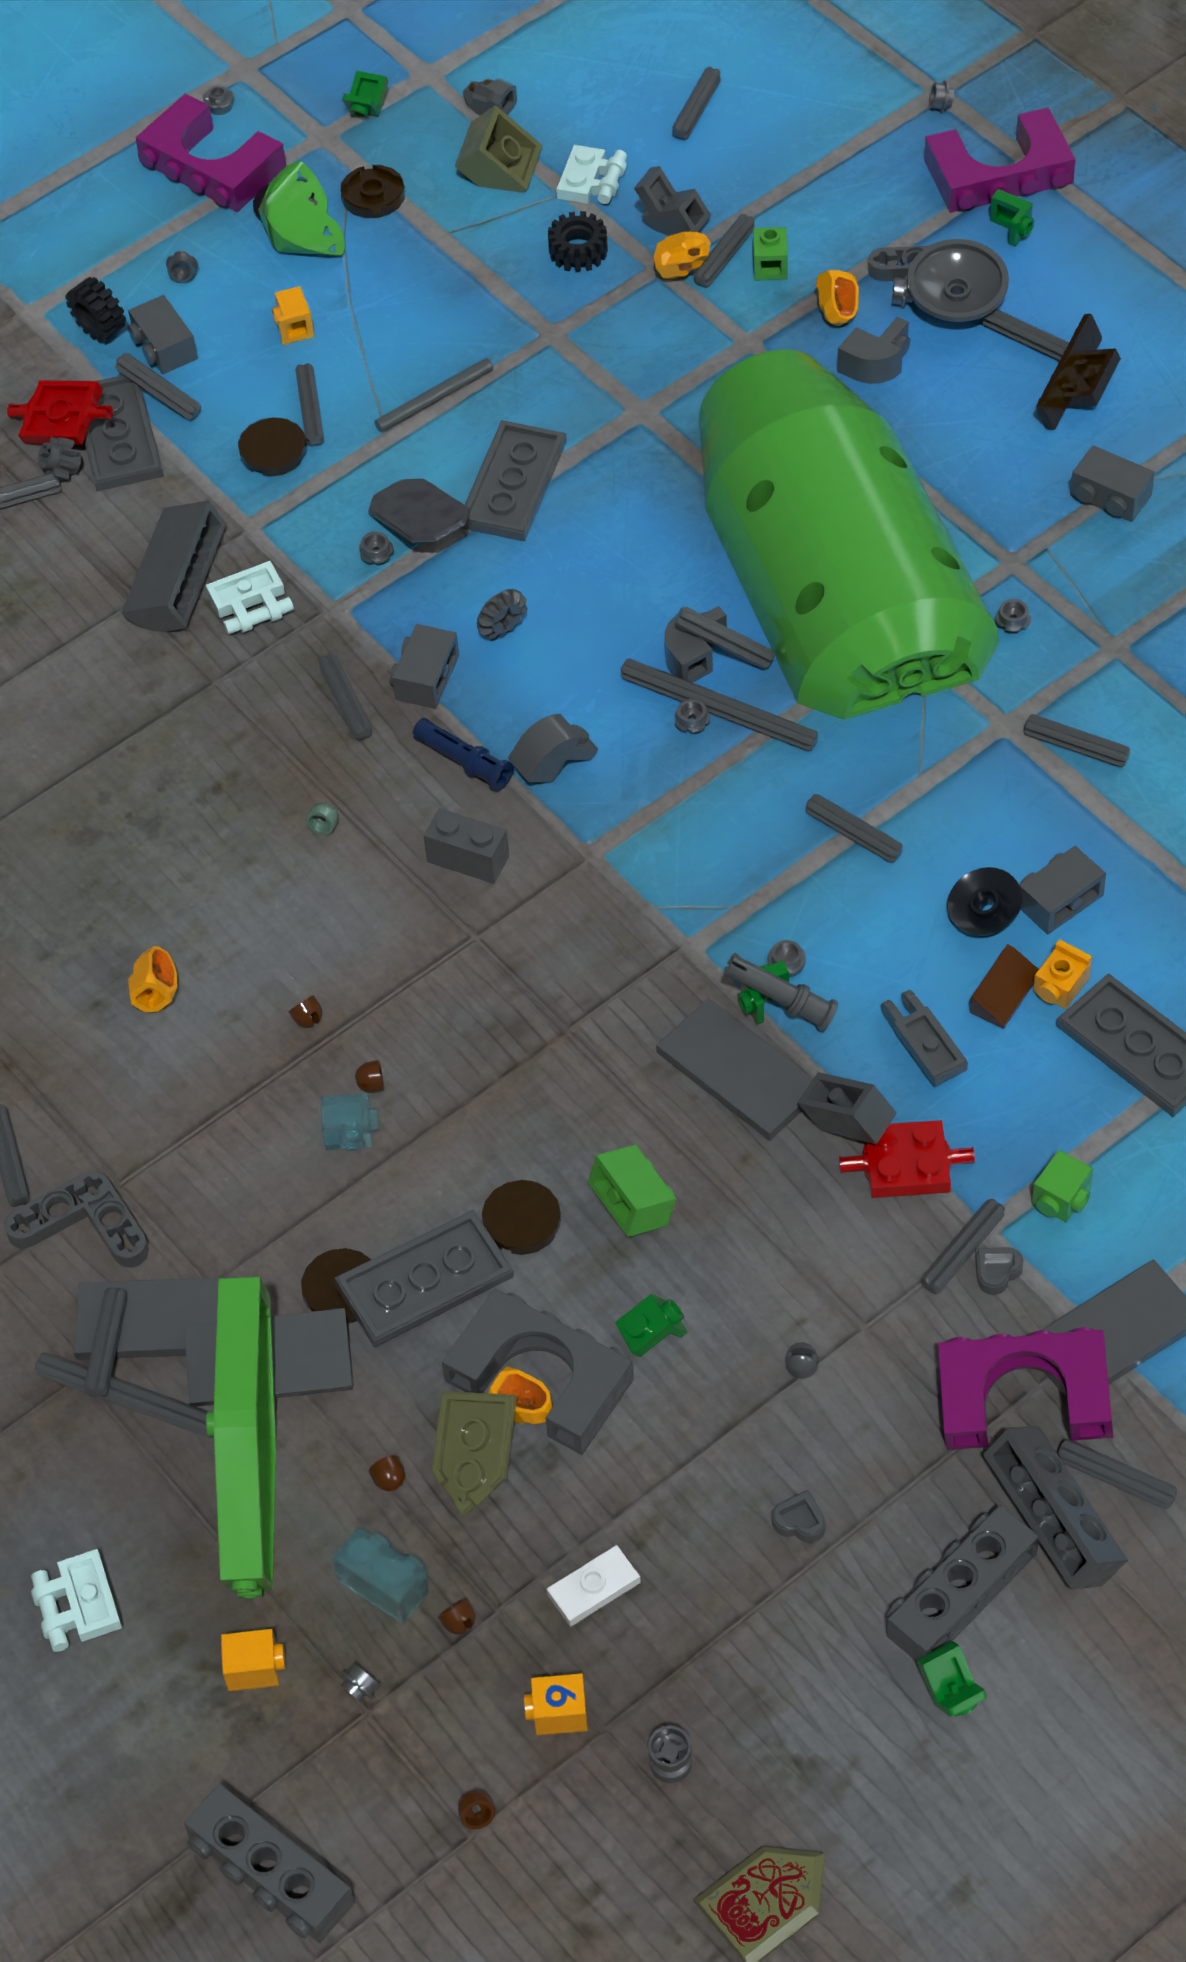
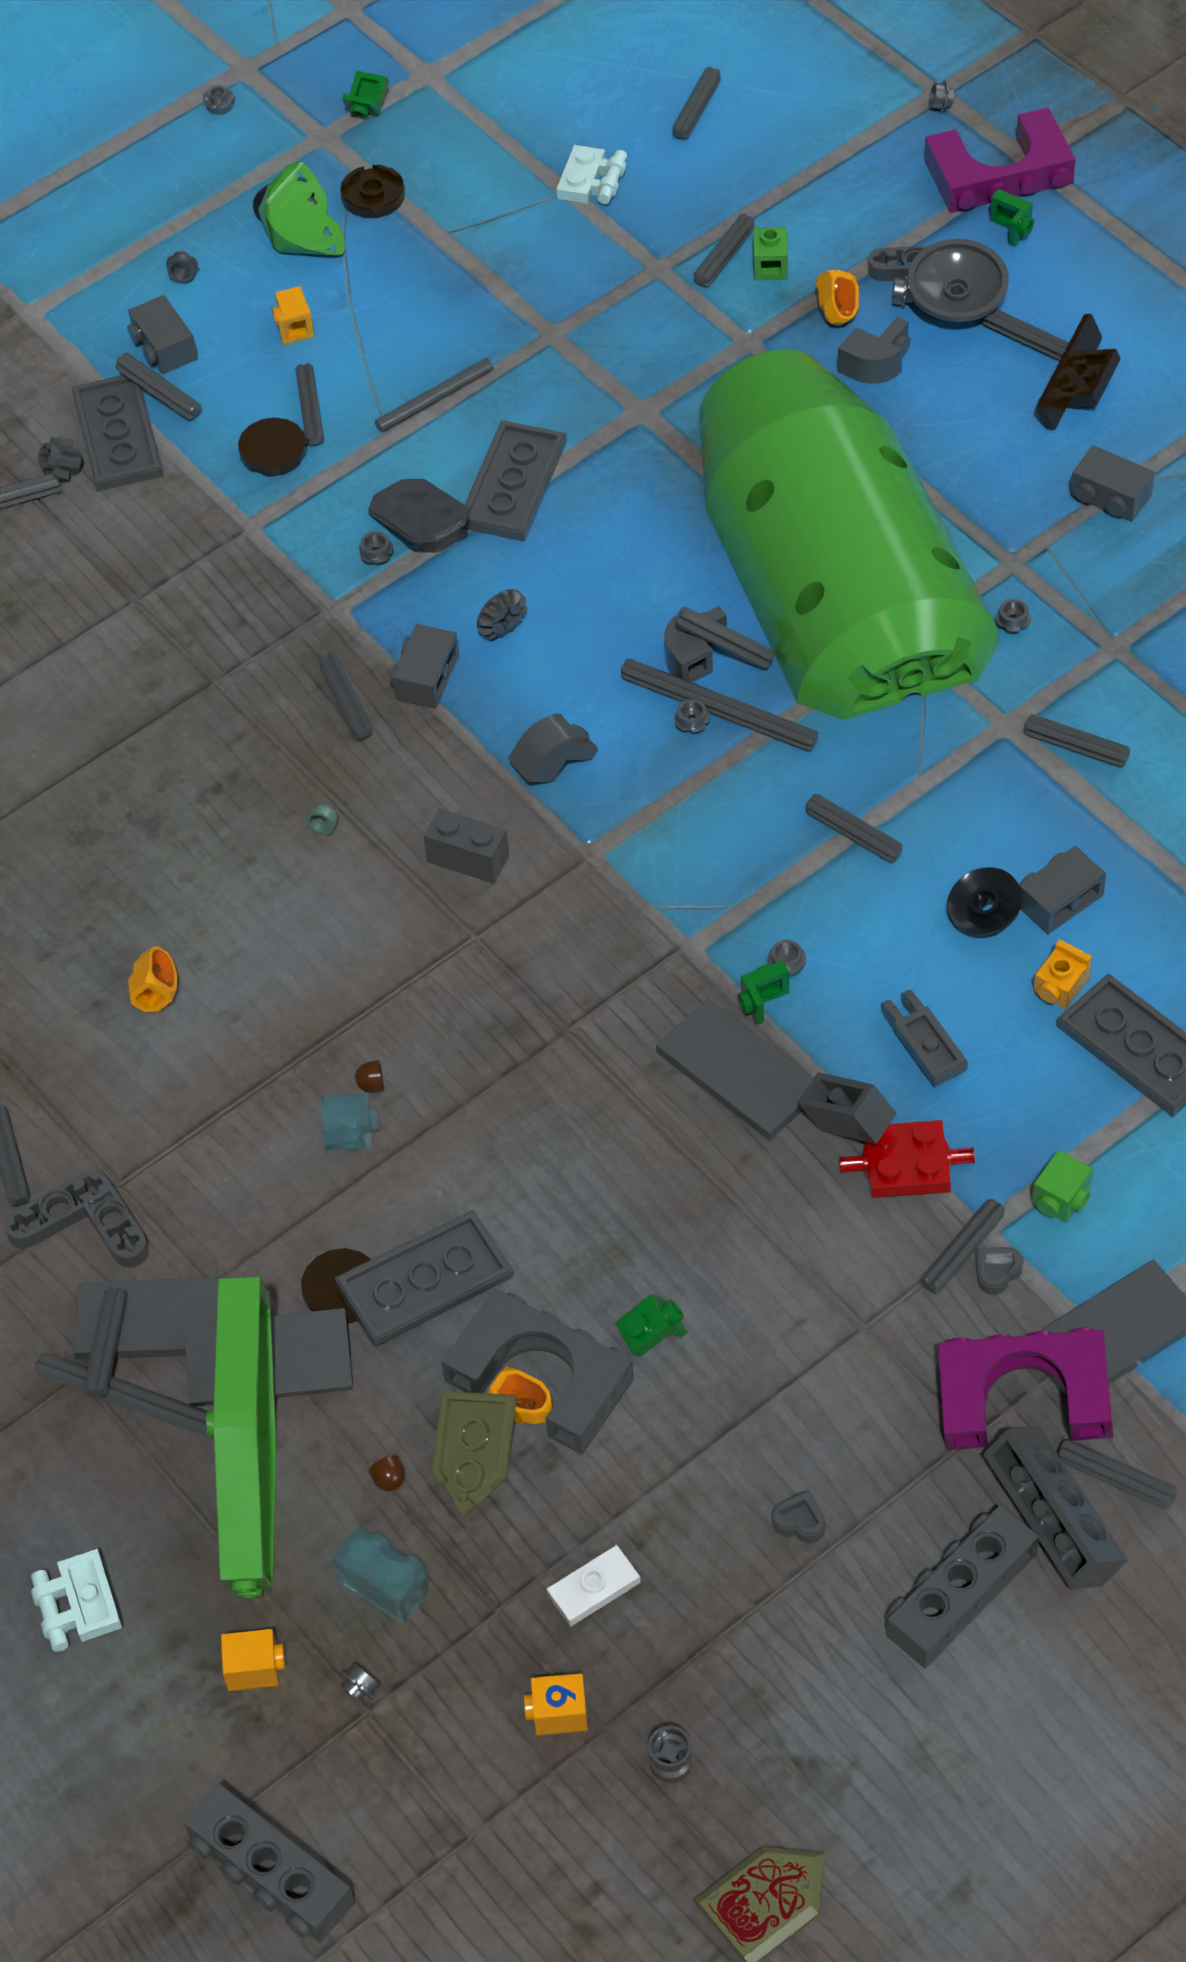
red plate [7,380,113,445] -> none
black tyre [65,277,126,342] -> none
dark grey brick [121,500,226,632] -> none
magenta arch [135,93,286,213] -> none
light aqua plate [205,561,294,635] -> none
reddish brown hinge [288,995,322,1028] -> none
dark blue pin [413,718,514,792] -> none
reddish brown hinge [437,1597,475,1635] -> none
olive slope [455,105,542,193] -> none
reddish brown hinge [458,1790,495,1830] -> none
dark grey rock [463,78,517,115] -> none
dark brown tile [482,1180,561,1255] -> none
black tyre [548,211,608,272] -> none
bright green brick [588,1144,676,1237] -> none
dark grey brick [634,166,711,236] -> none
light orange rock [654,232,711,280] -> none
dark grey pin [723,953,838,1032] -> none
dark grey hinge [785,1342,818,1379] -> none
green bracket [916,1641,987,1717] -> none
reddish brown slope [970,944,1039,1029] -> none

